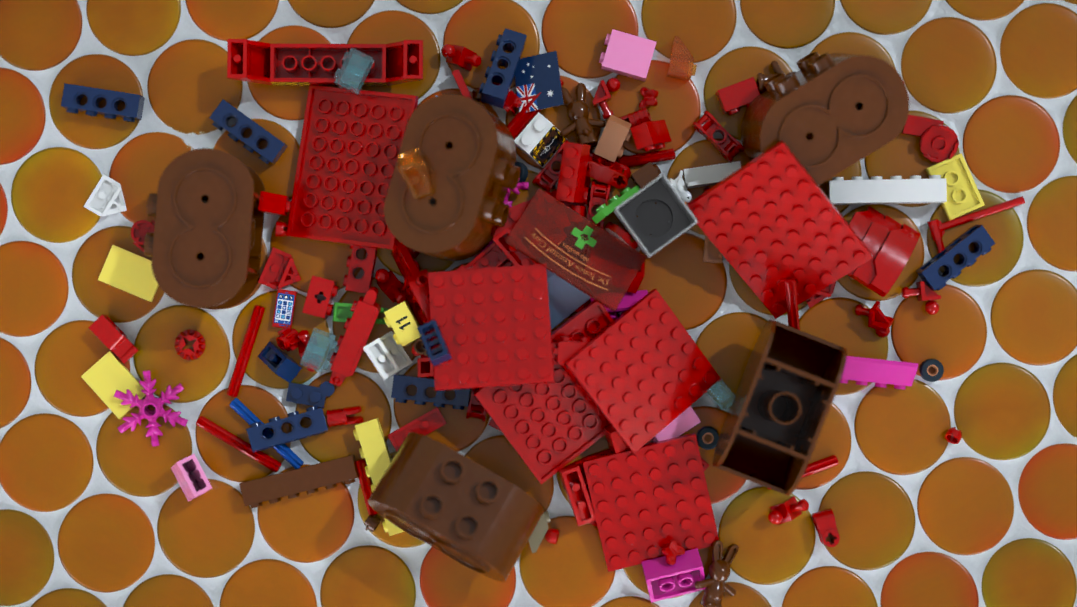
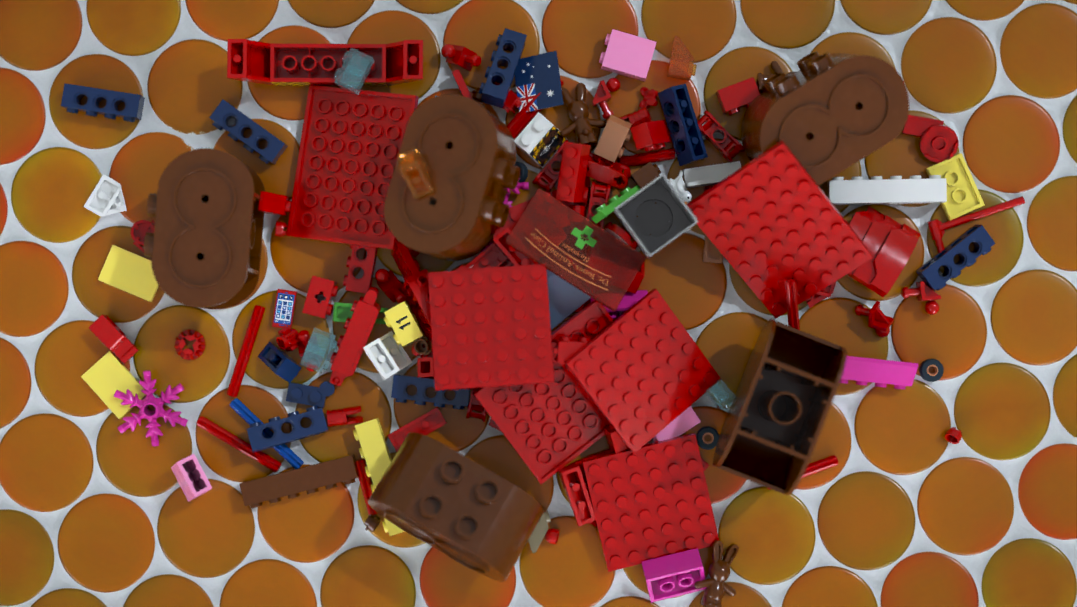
red slope [258,247,301,290] -> none
dark blue slope [417,320,452,366] -> none
red piece [662,540,685,565] -> none
red piece [768,496,809,525] -> none
red piece [812,508,840,547] -> none
none -> dark blue brick [658,84,708,166]

